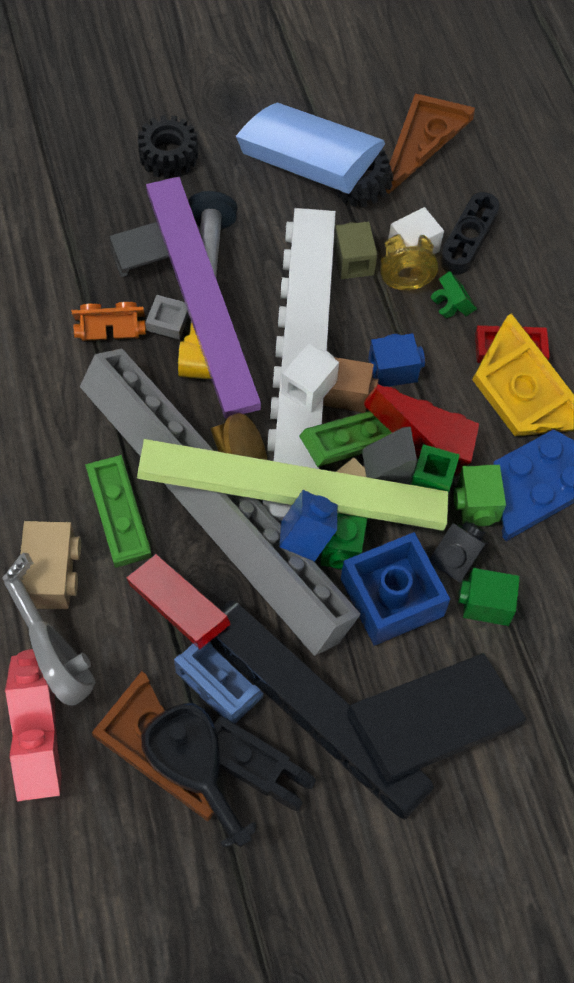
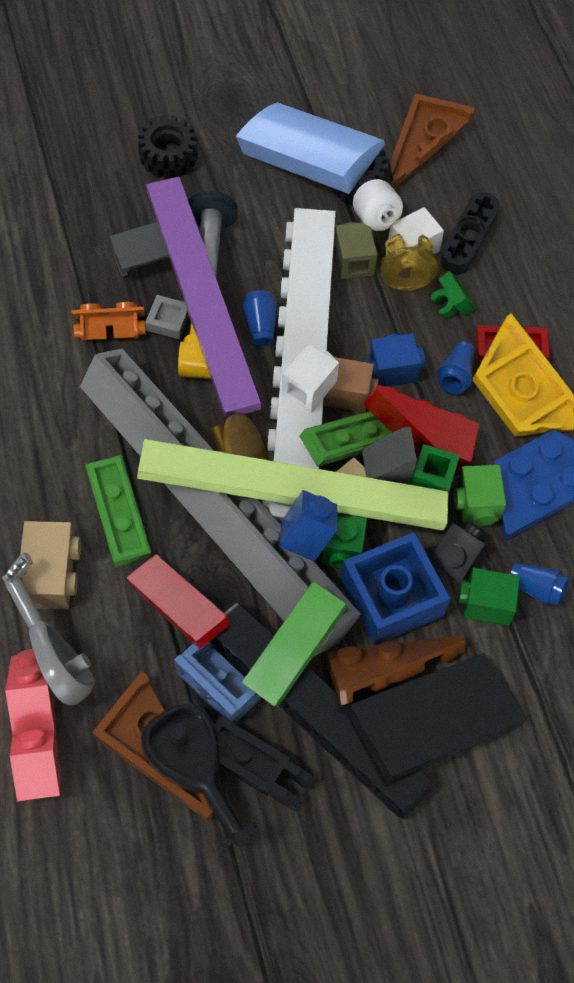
none -> blue cone [242,290,277,346]
none -> bright green tile [242,581,348,708]
none -> dark orange wing [327,635,466,705]
none -> white head [353,179,403,231]
none -> blue cone [437,342,476,394]
none -> blue cone [510,562,569,606]

